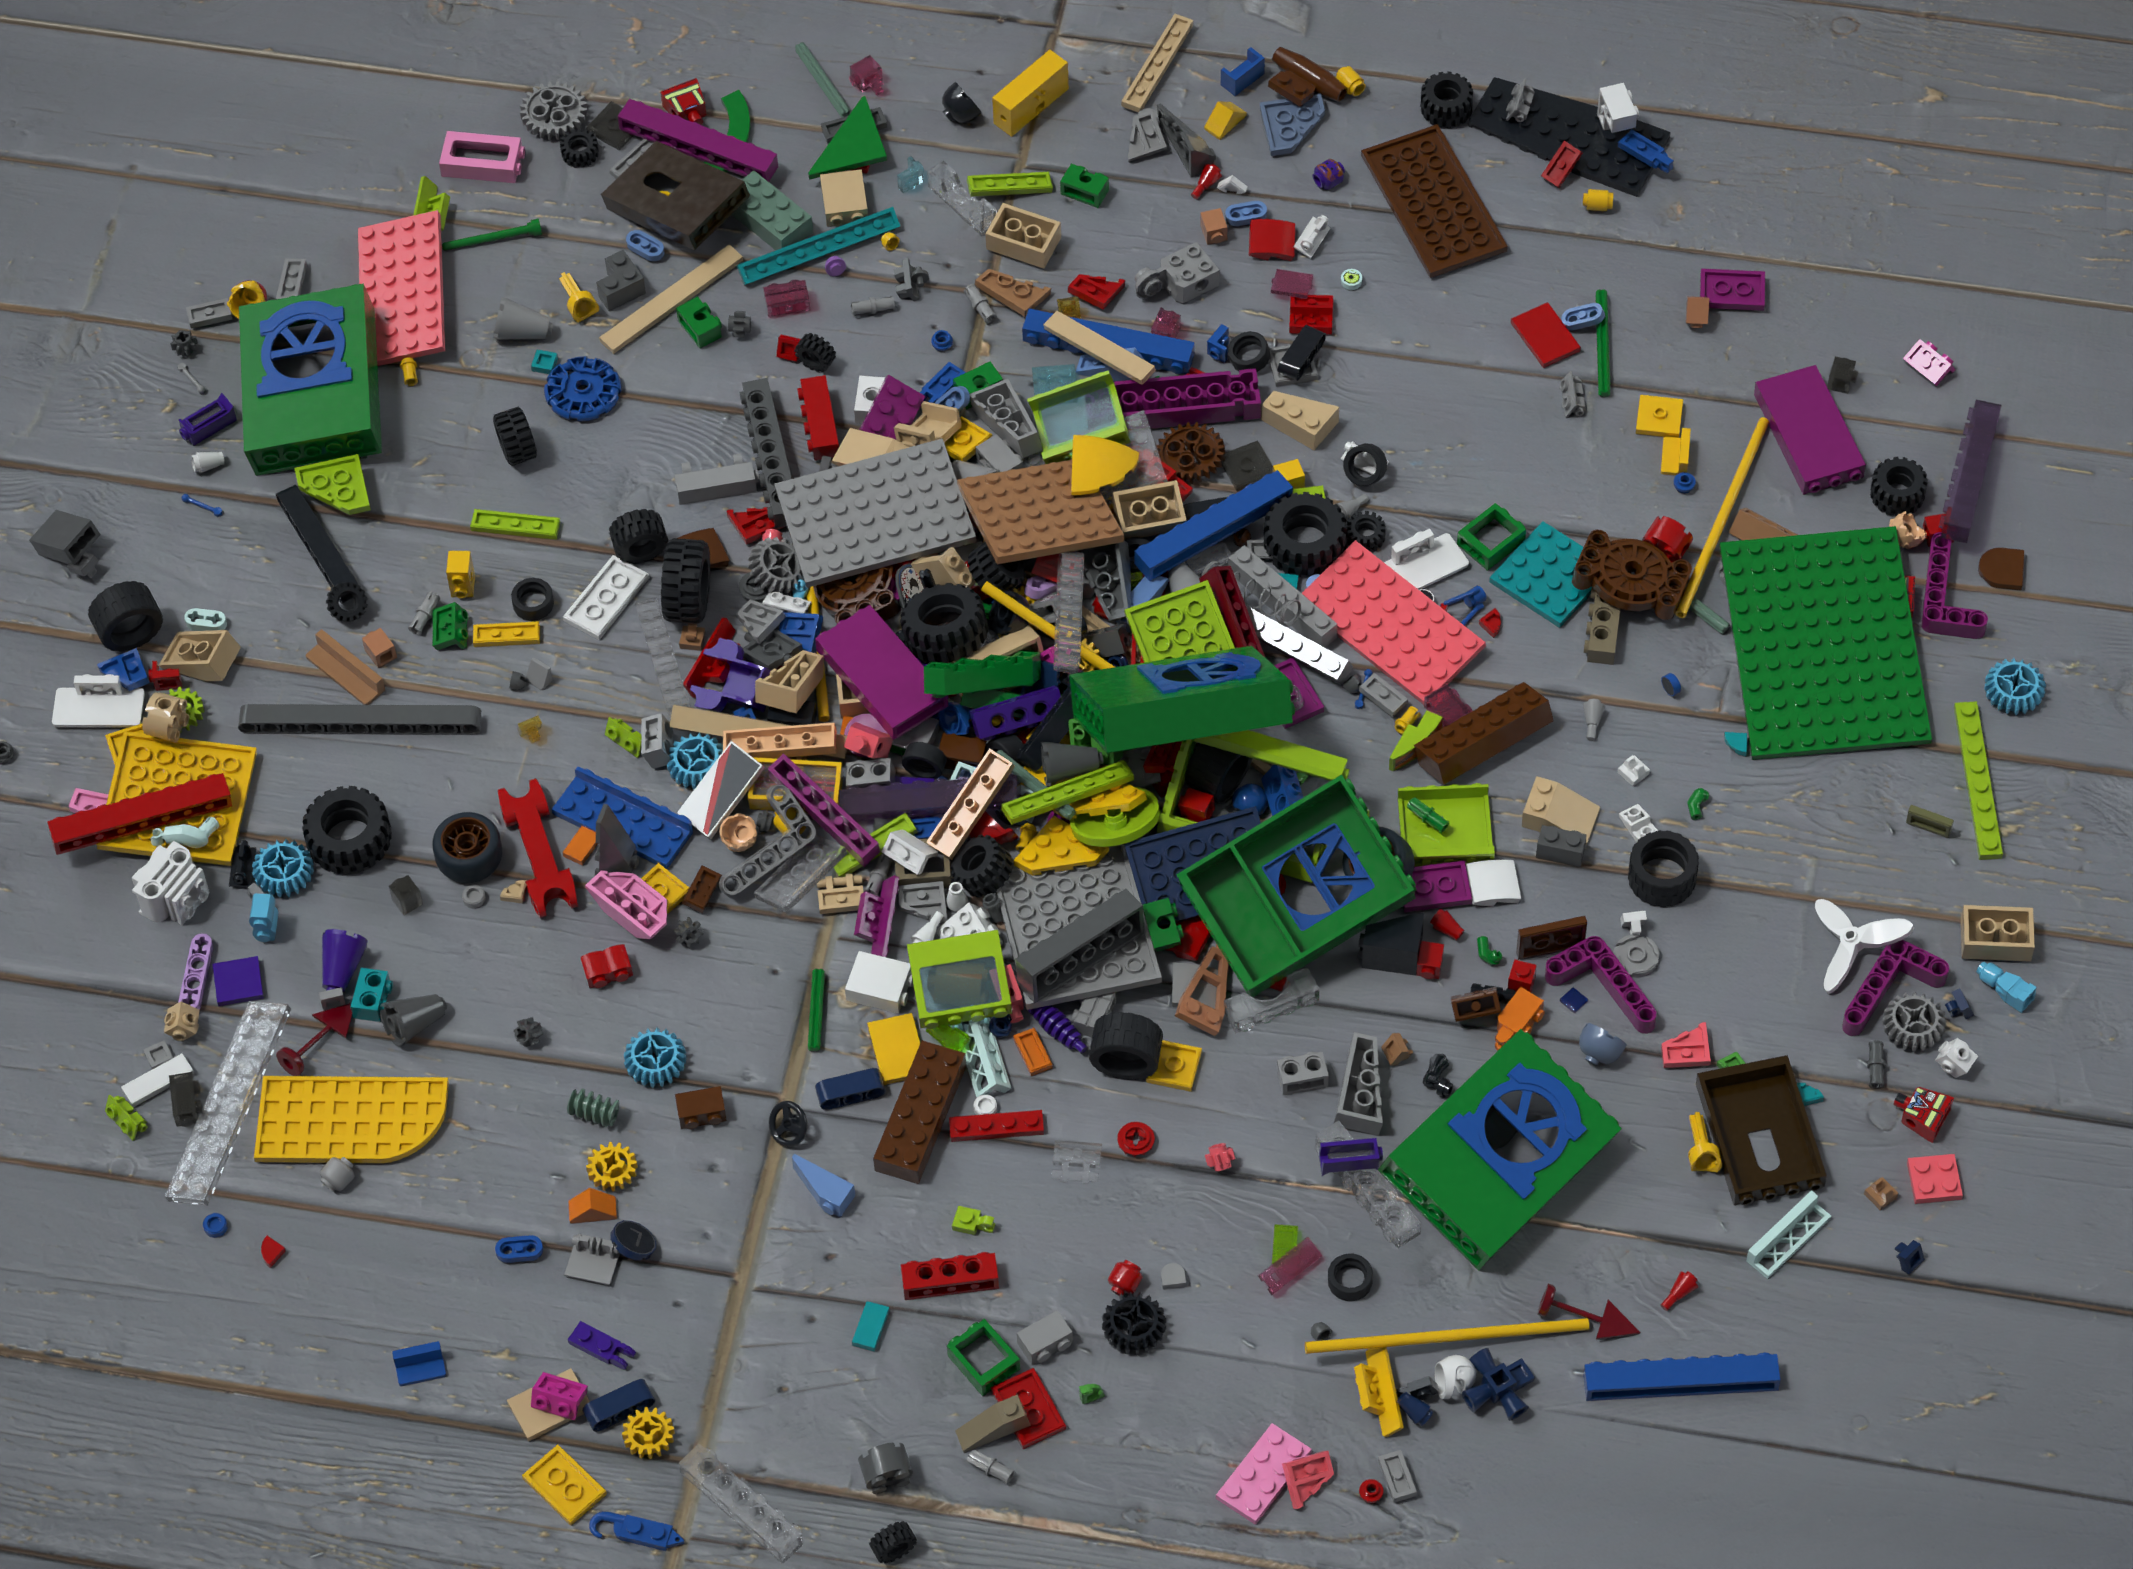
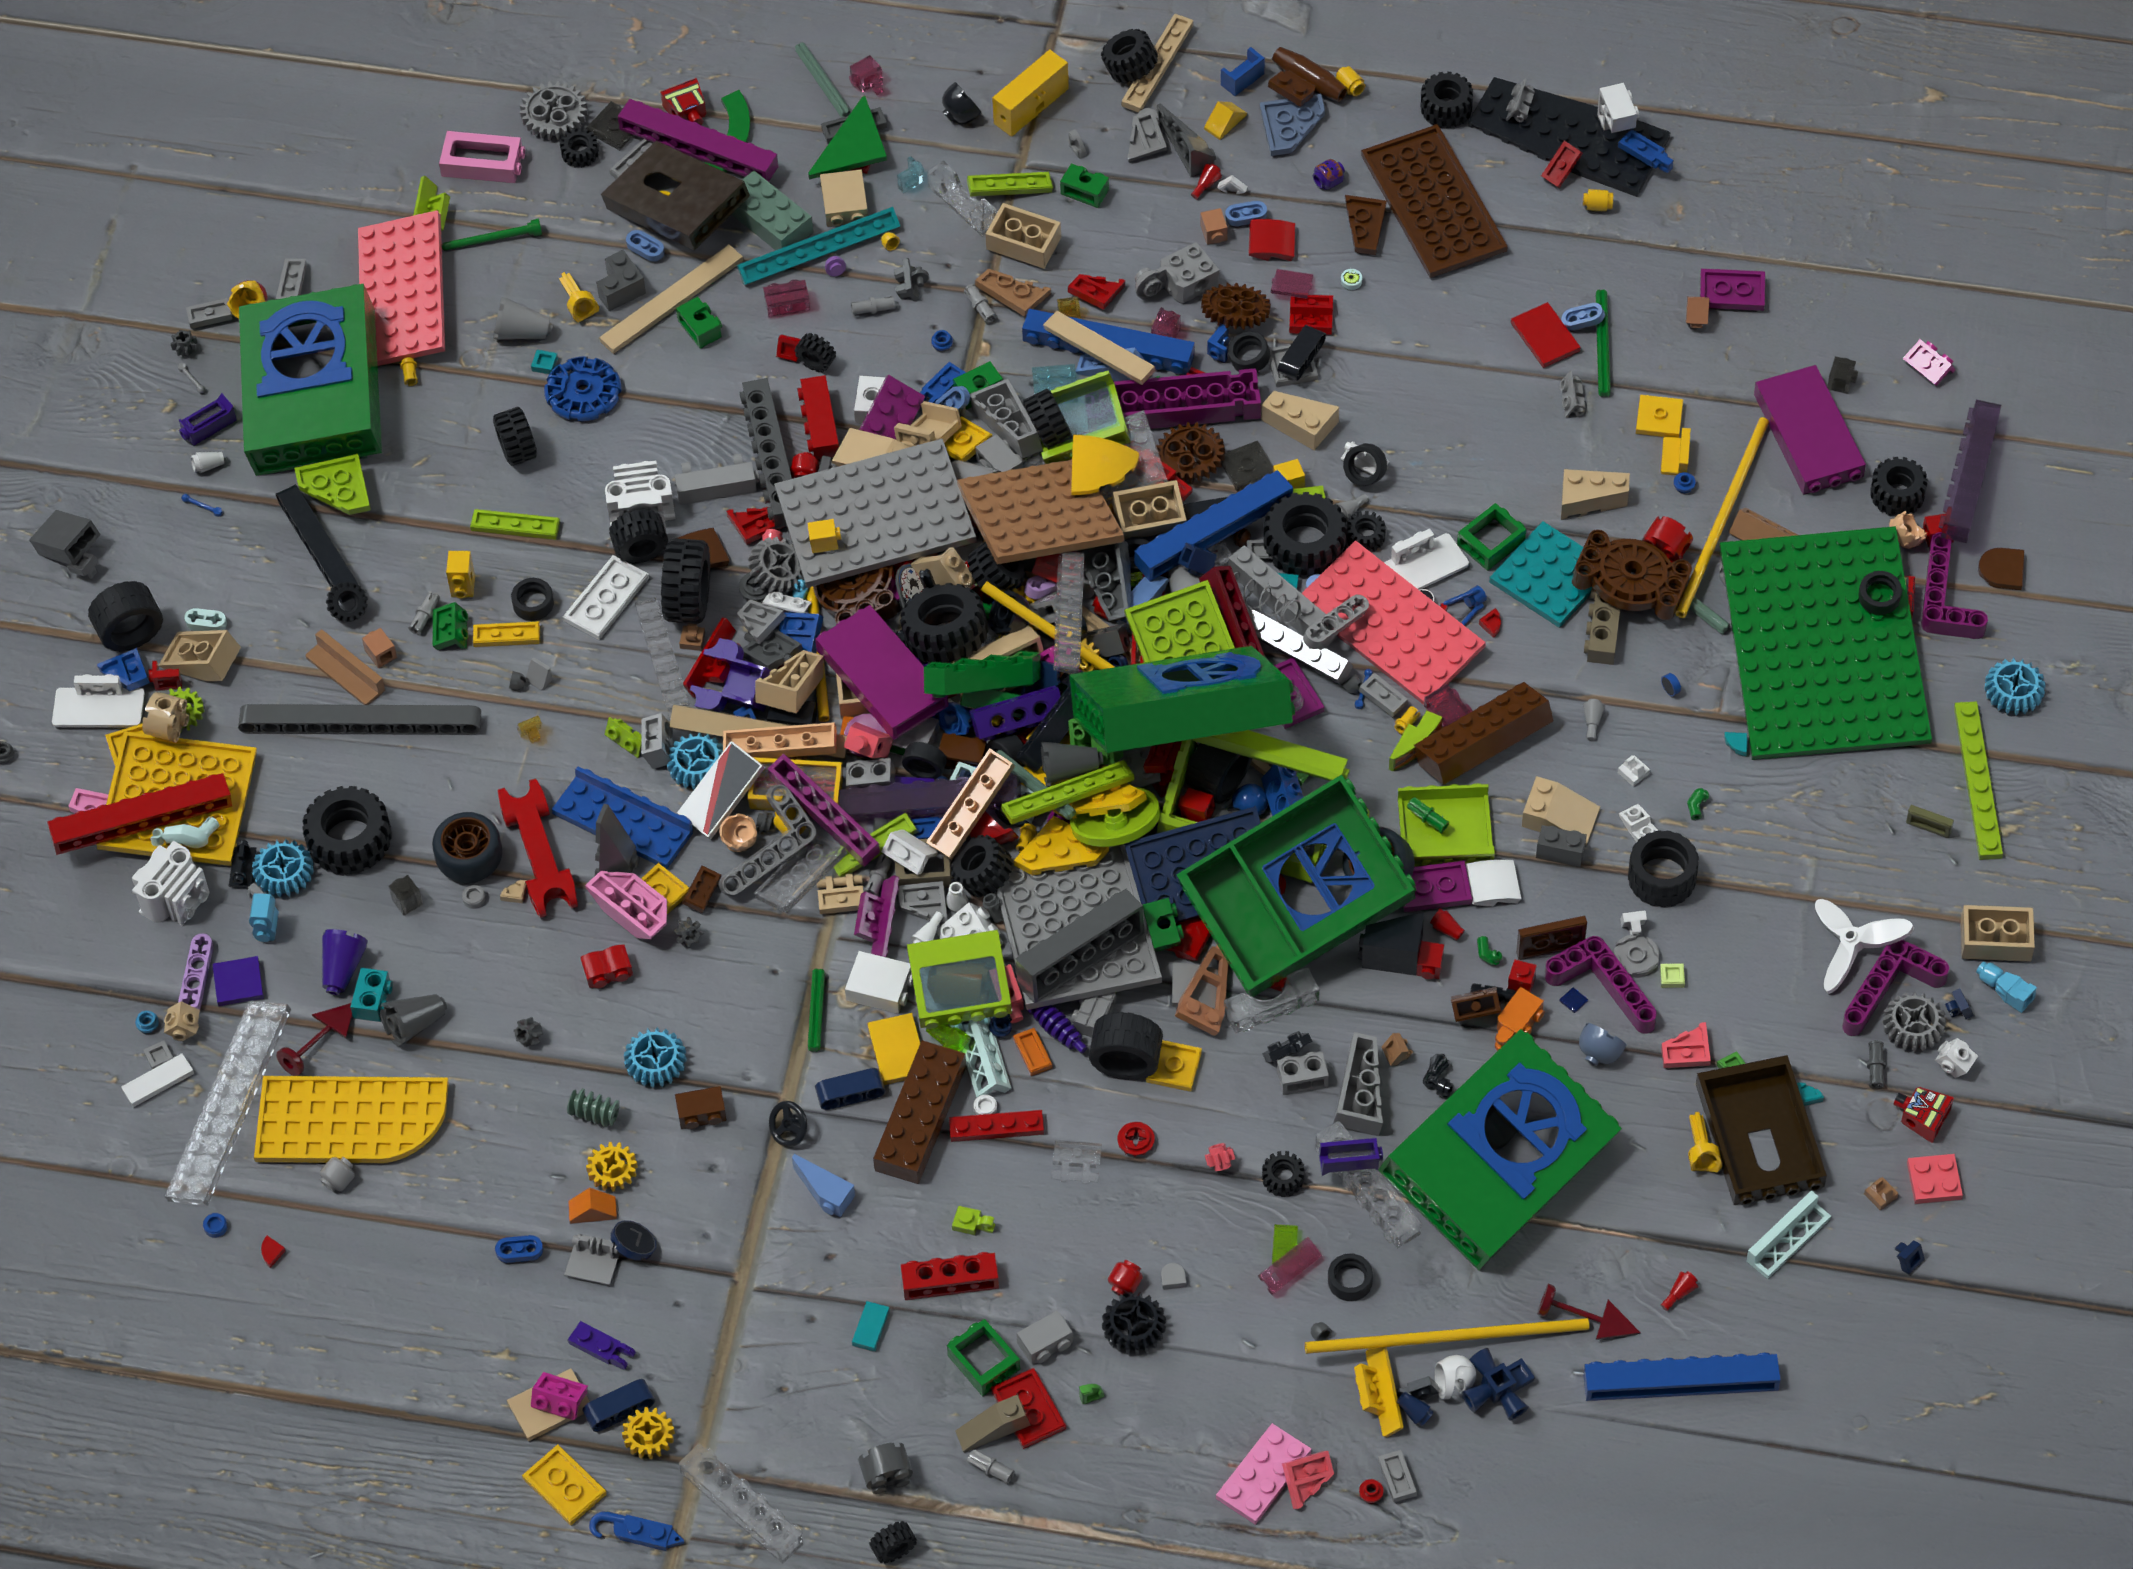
lime hinge [105,1095,148,1141] -> none
clear smoke brick [169,1072,203,1127] -> none
light grey tile [319,987,346,1011] -> none
blue panel [392,1341,446,1386] -> none
orange tile [562,826,598,866] -> none
dark grey gear [728,311,751,337] -> none
white hinge [1294,215,1330,259] -> none
none -> dark azure plate [135,1010,159,1033]
none -> white piece [605,461,675,528]
none -> red head [790,452,820,479]
none -> yellow brick [807,519,841,553]
none -> black tyre [1023,389,1071,449]
none -> light grey tile [1069,129,1086,159]
none -> black tyre [1101,29,1158,83]
none -> dark blue brick [1178,542,1217,576]
none -> reddish brown gear [1201,283,1271,330]
none -> black plate [1262,1031,1312,1062]
none -> black tyre [1262,1151,1304,1197]
none -> light grey beam [1303,595,1369,648]
none -> reddish brown wing [1345,195,1387,255]
none -> tan wedge [1561,469,1630,520]
none -> yellowish green tile [1660,964,1685,988]
none -> black tyre [1858,571,1902,615]

